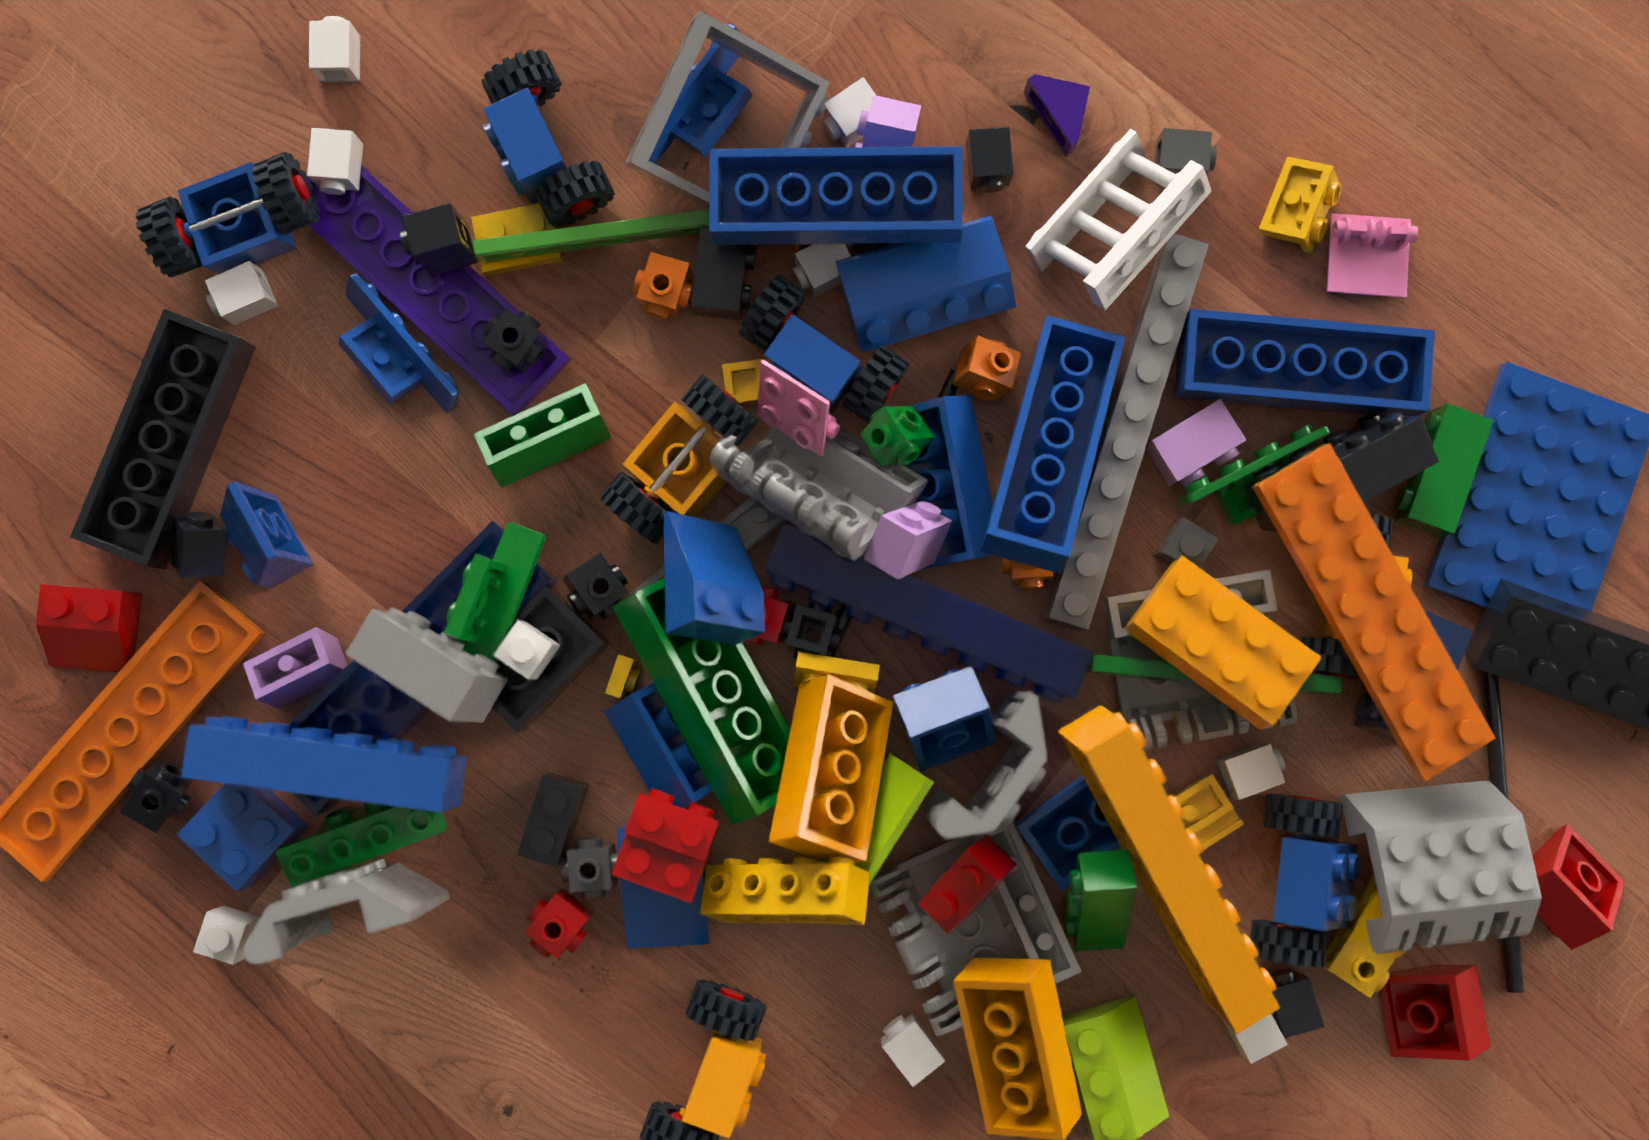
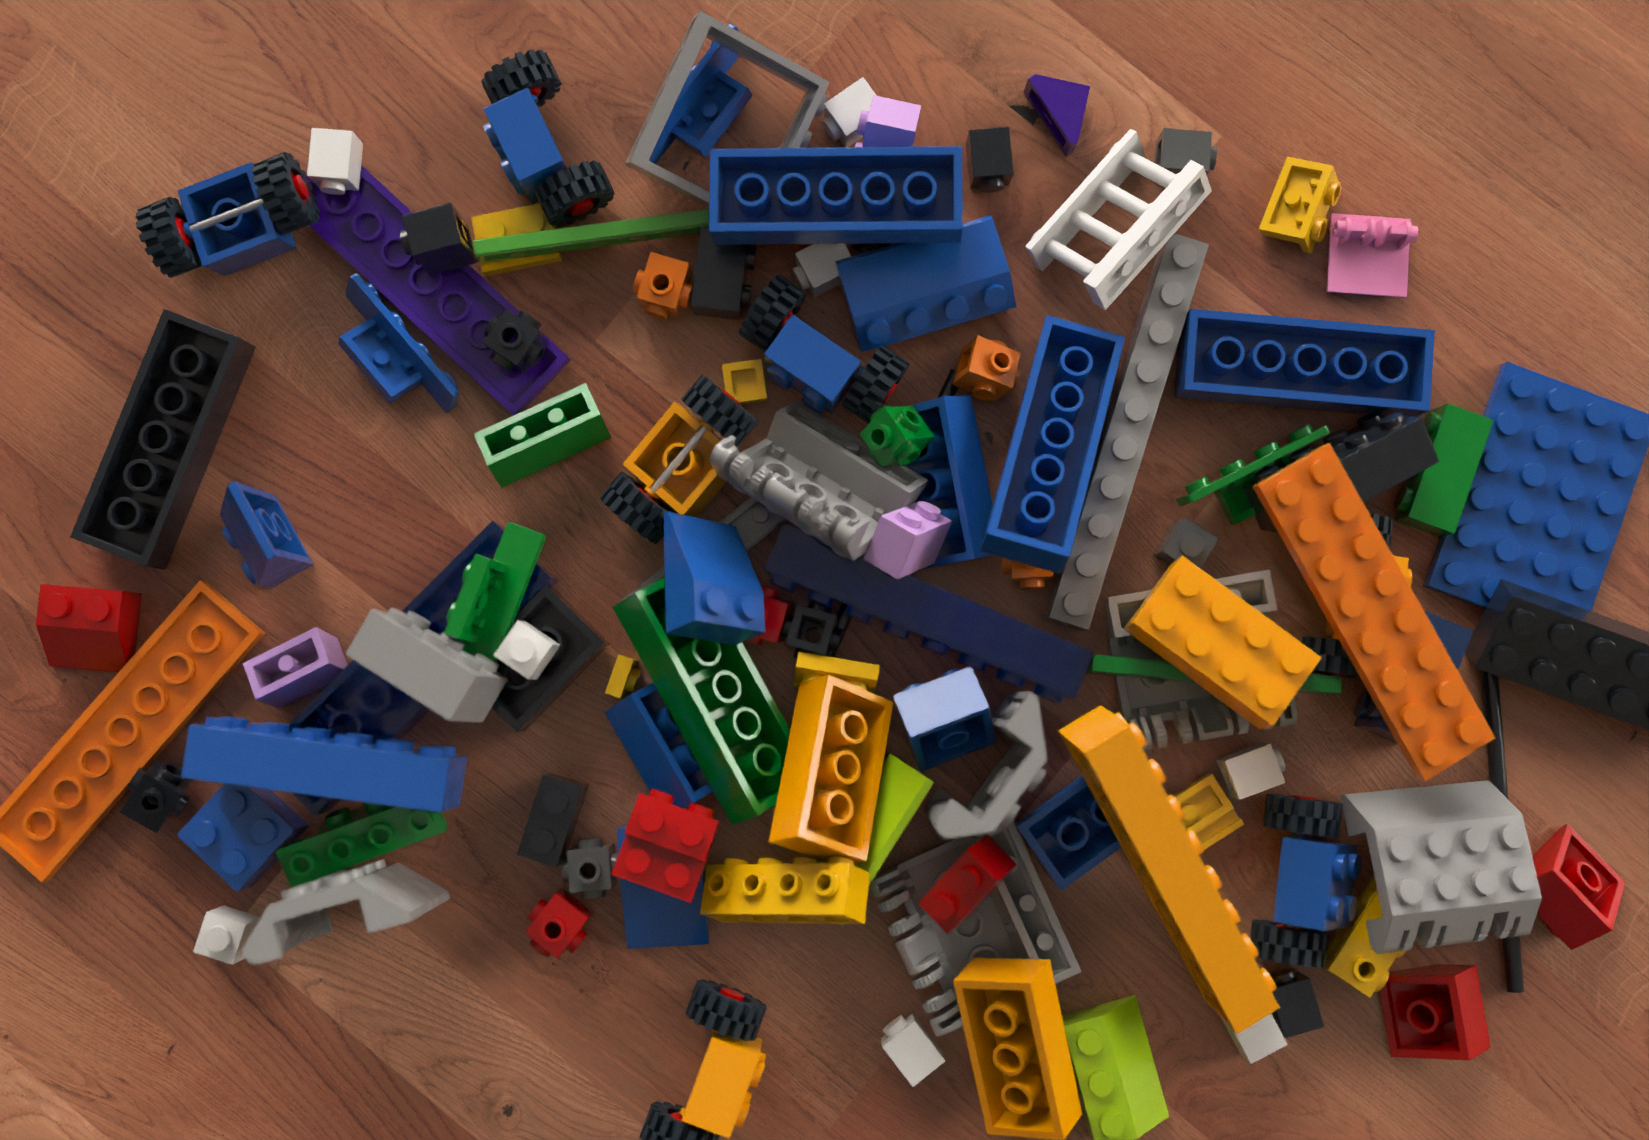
black brick [171,512,226,578] -> none
white brick [205,261,278,325] -> none
white brick [309,16,360,82] -> none
black brick [562,552,628,620] -> none
bright pink hinge [757,360,840,457] -> none
green brick [1063,850,1137,952] -> none
lavender brick [1146,399,1246,487] -> none

